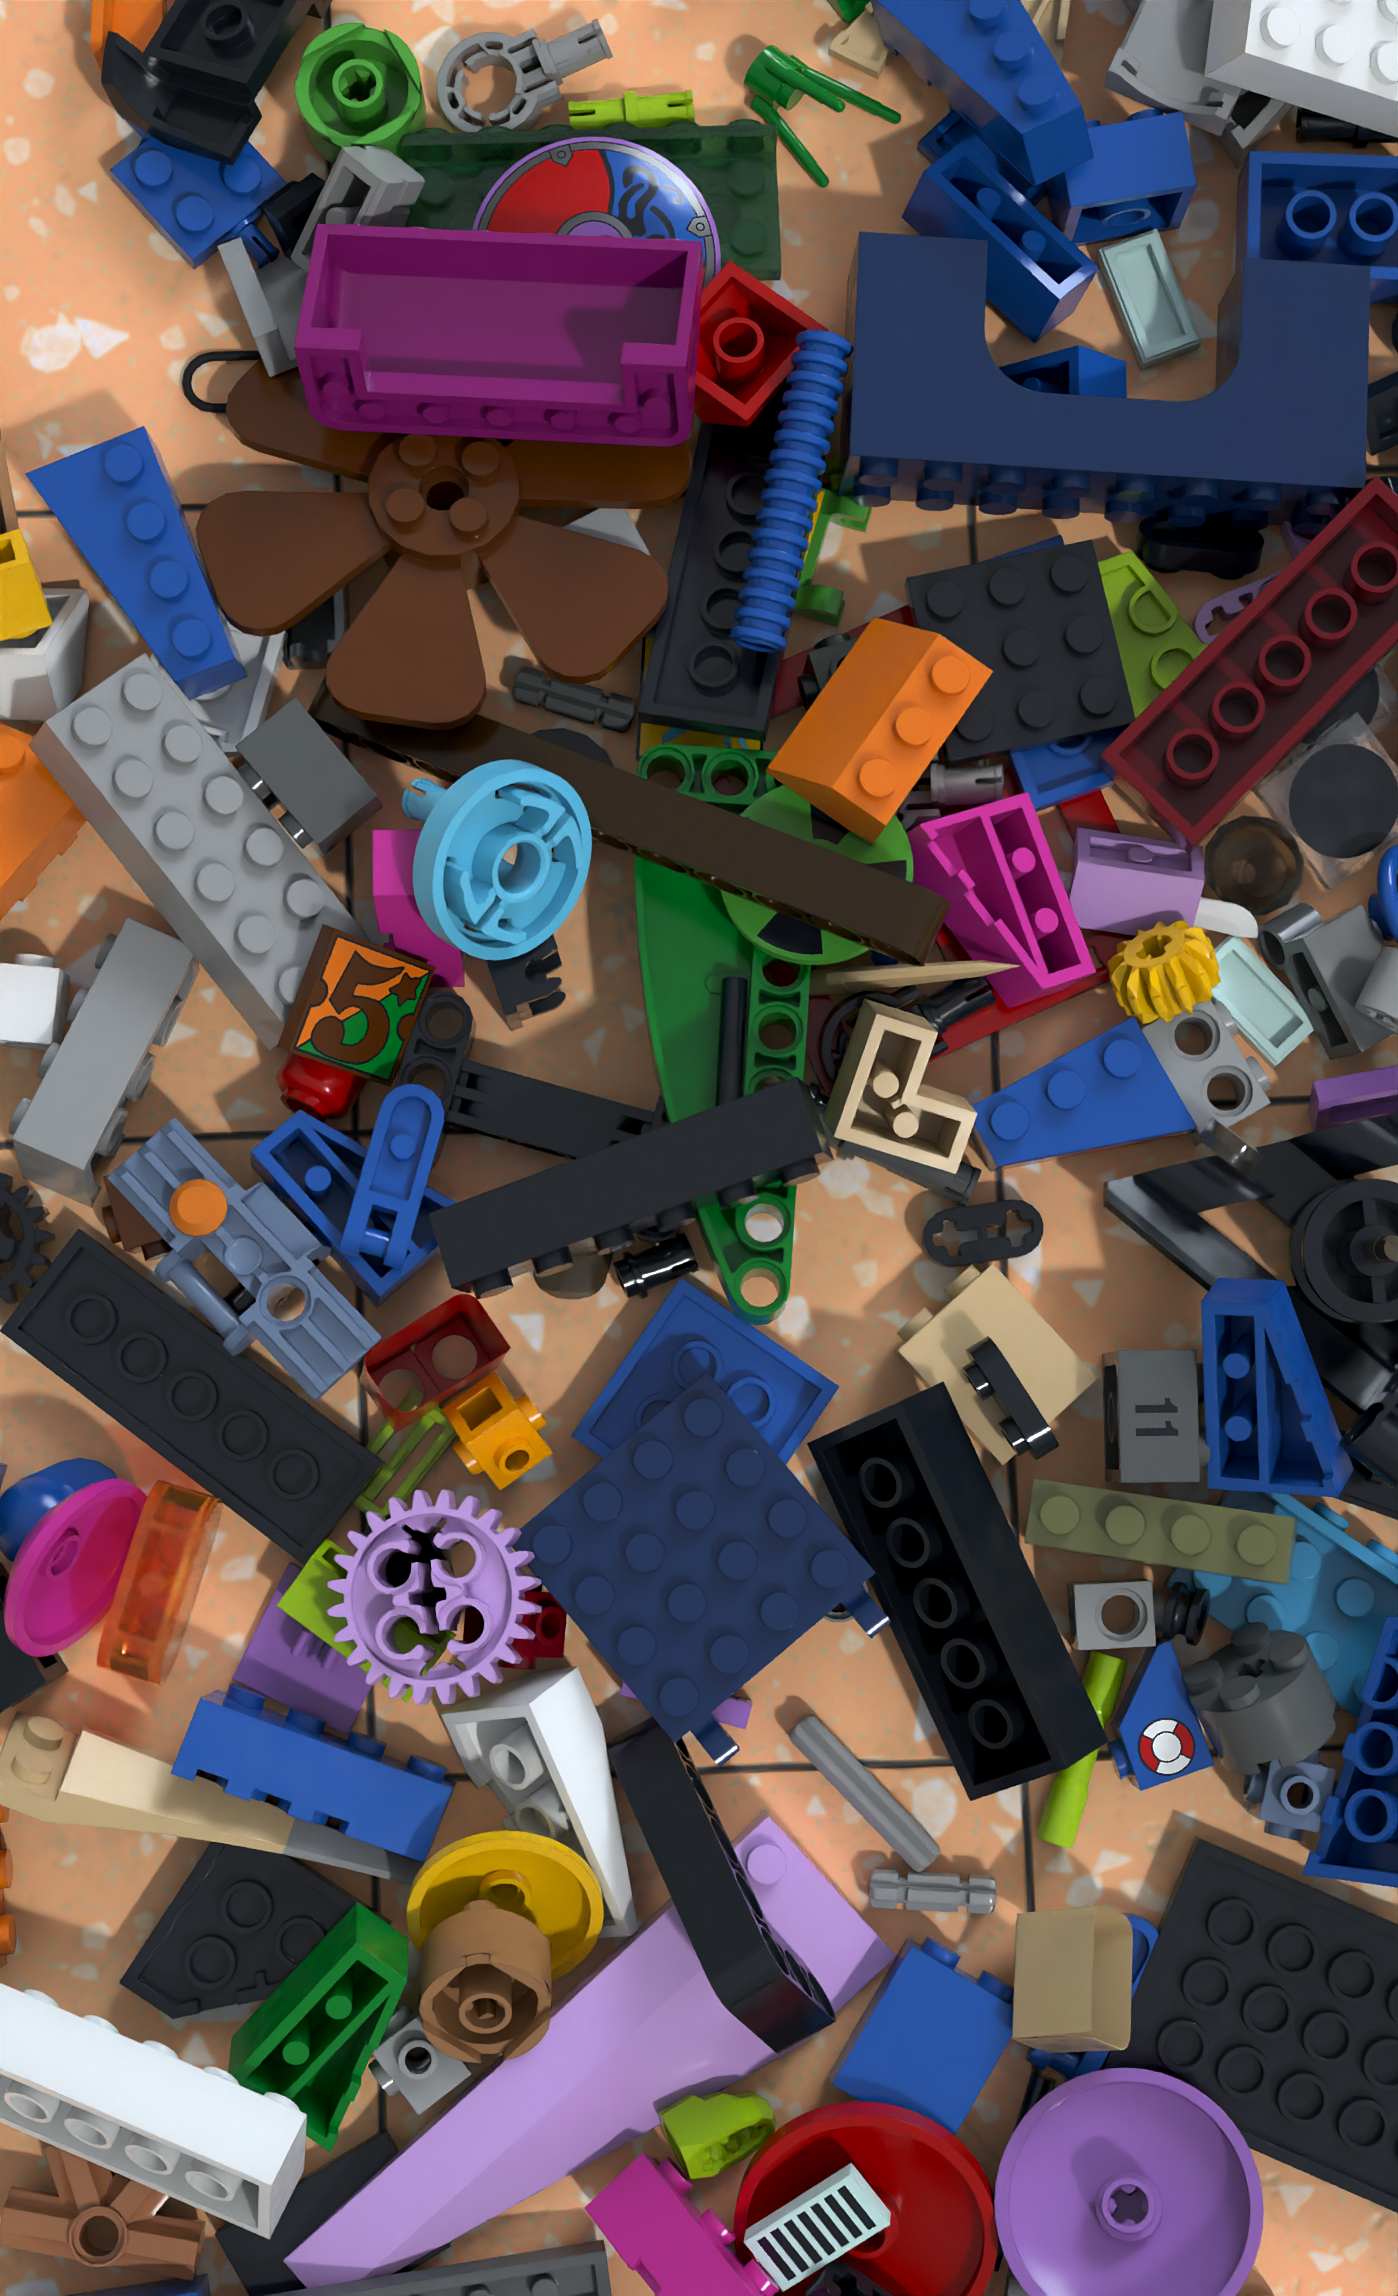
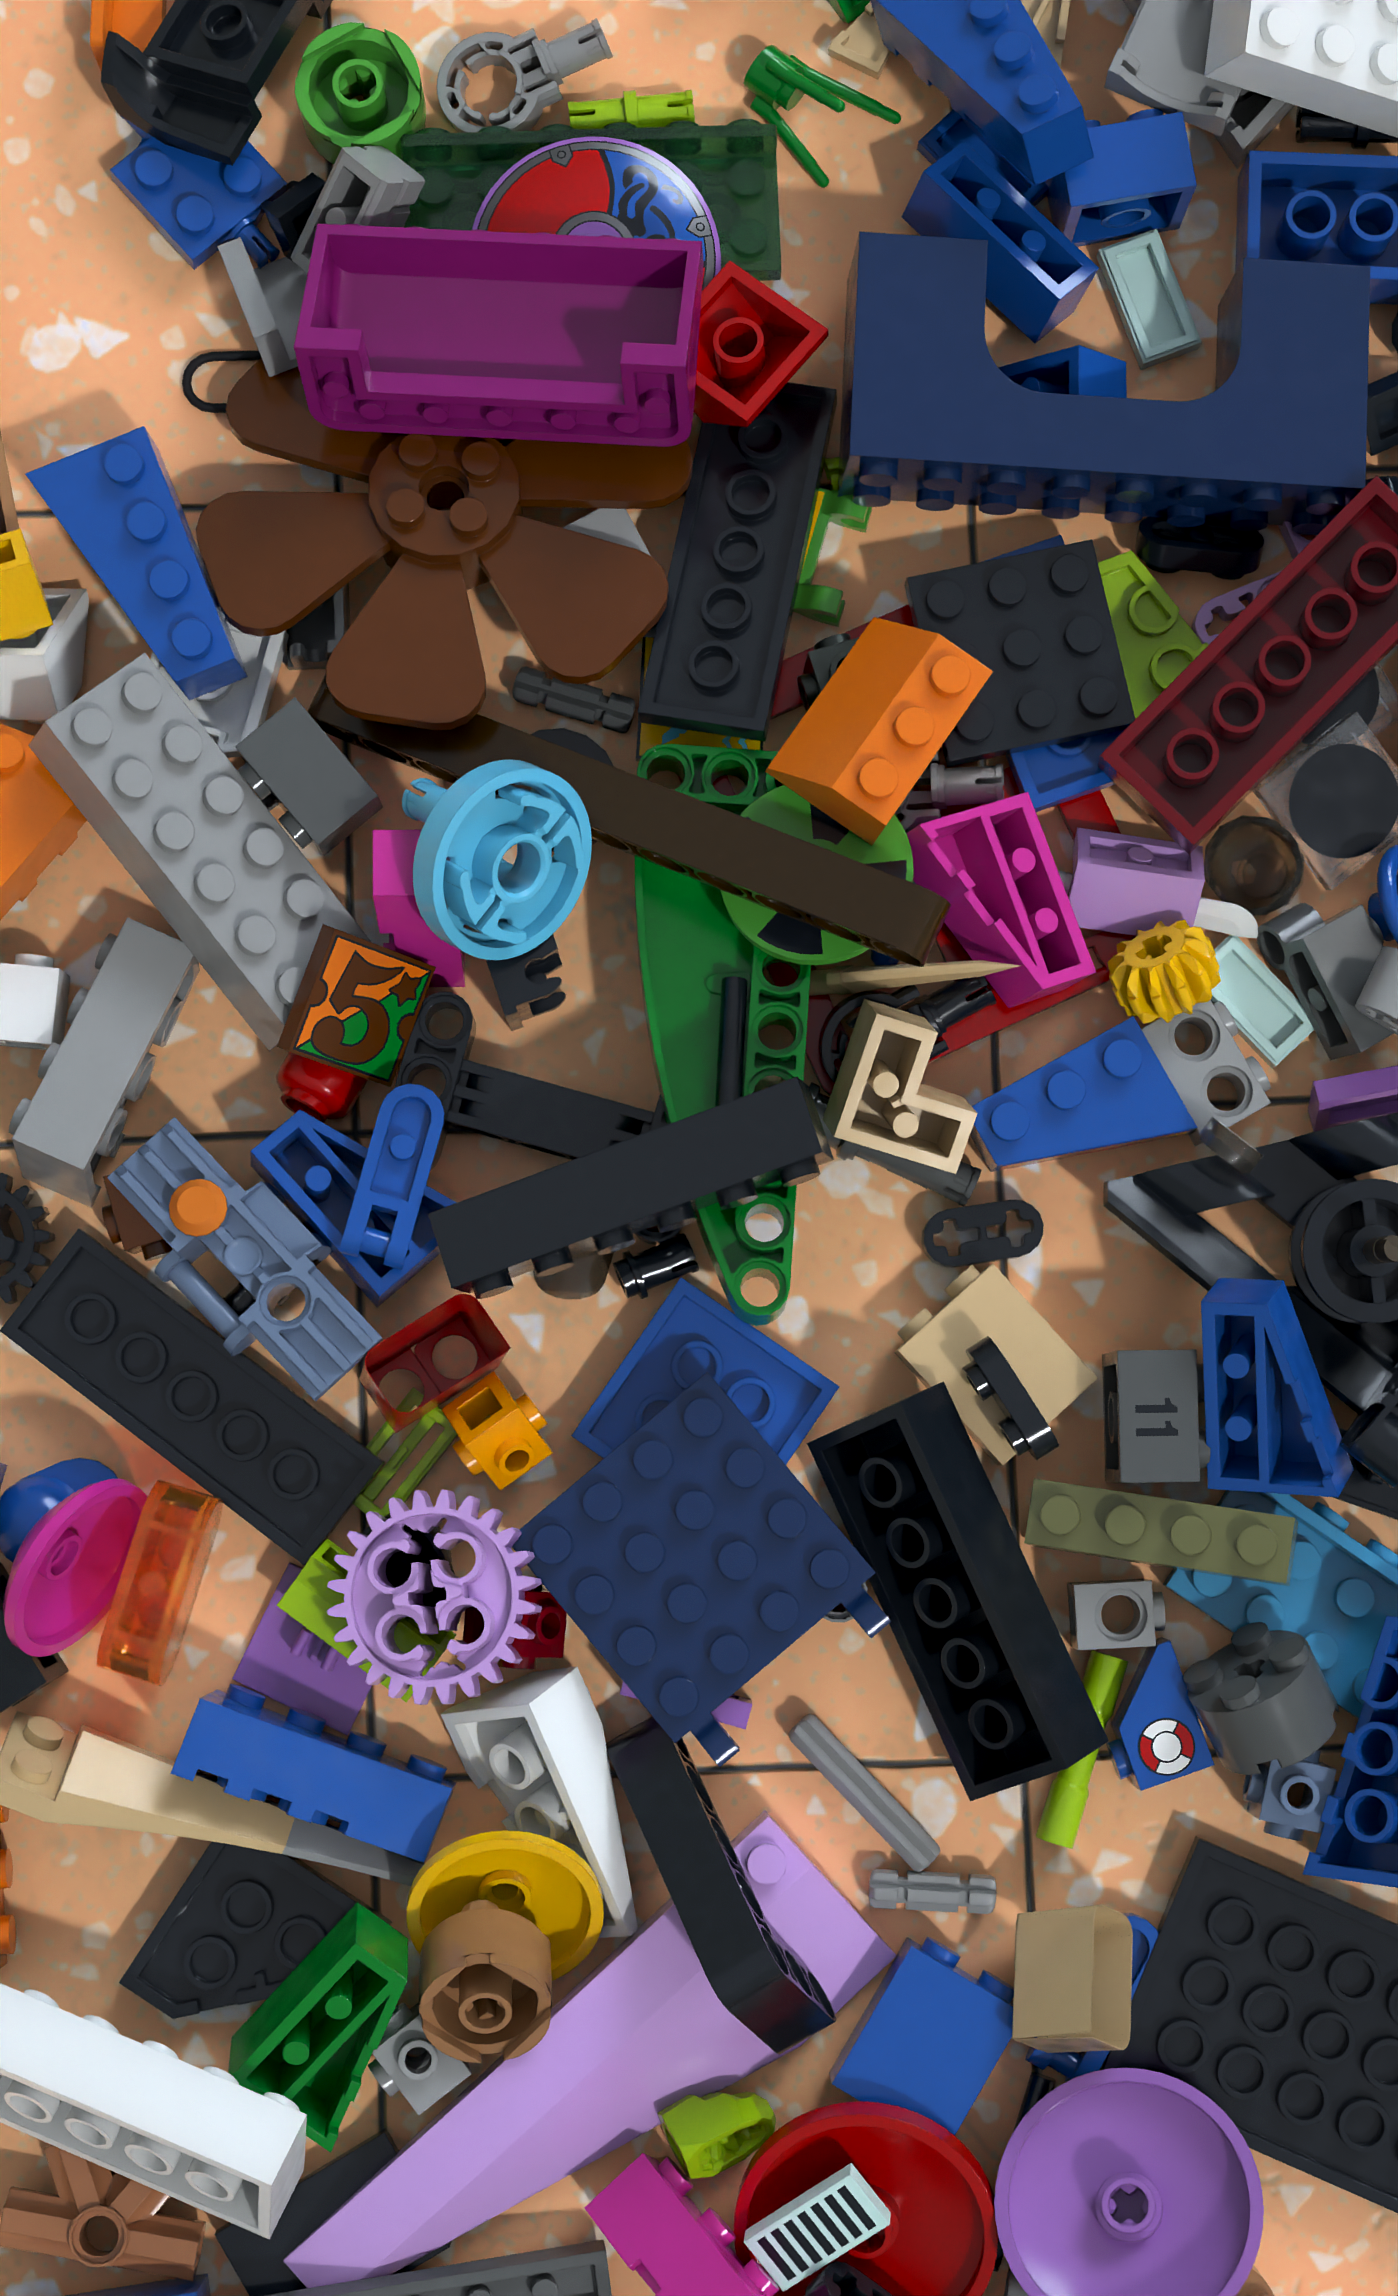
blue piece [729,329,853,653] -> none
black bush [1162,1581,1210,1646] -> none

